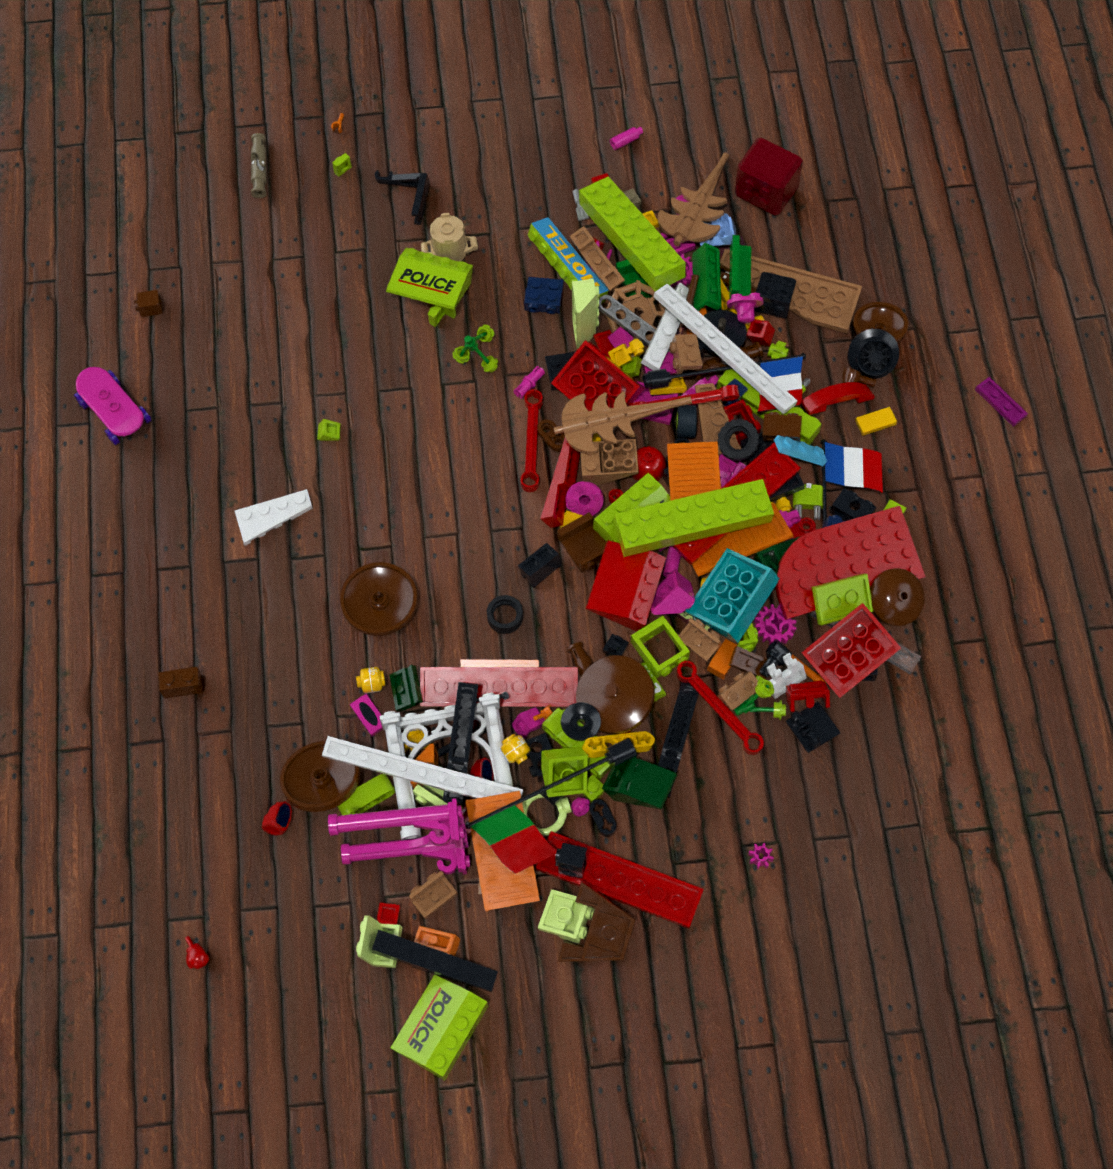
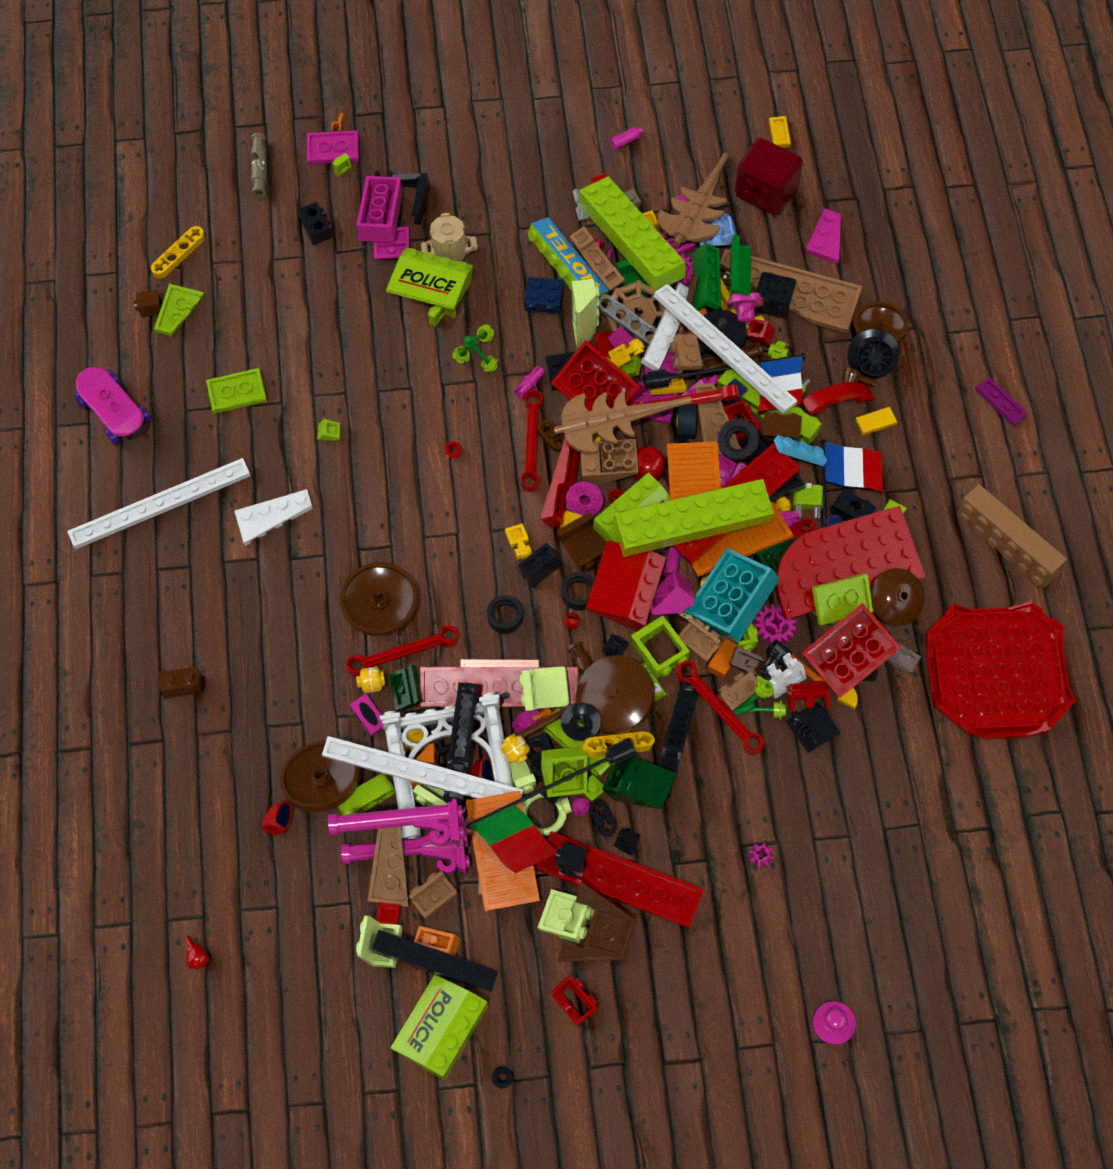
none -> white plate [67,458,251,550]
none -> yellow beam [151,226,205,279]
none -> lime wing [154,284,204,336]
none -> lime tile [206,368,267,414]
none -> black brick [297,202,333,246]
none -> dark pink tile [307,130,359,165]
none -> red piece [346,625,459,677]
none -> dark pink brick [356,176,403,242]
none -> medium nougat wing [368,826,409,907]
none -> dark pink slope [374,226,410,260]
none -> red bush [445,441,462,459]
none -> black plate [492,1067,513,1089]
none -> yellow plate [505,523,532,560]
none -> yellowish green bracket [509,761,537,794]
none -> reddish brown bar [517,704,570,739]
none -> yellowish green bracket [520,666,569,711]
none -> red window [551,976,598,1028]
none -> black tyre [561,572,594,611]
none -> red hinge [565,613,580,629]
none -> black tile [613,828,640,856]
none -> yellow tile [769,116,791,148]
none -> dark pink wing [805,208,841,264]
none -> dark pink plate [813,1001,856,1045]
none -> yellow tile [837,688,858,710]
none -> red plate [926,601,1076,740]
none -> medium nougat brick [957,484,1067,589]

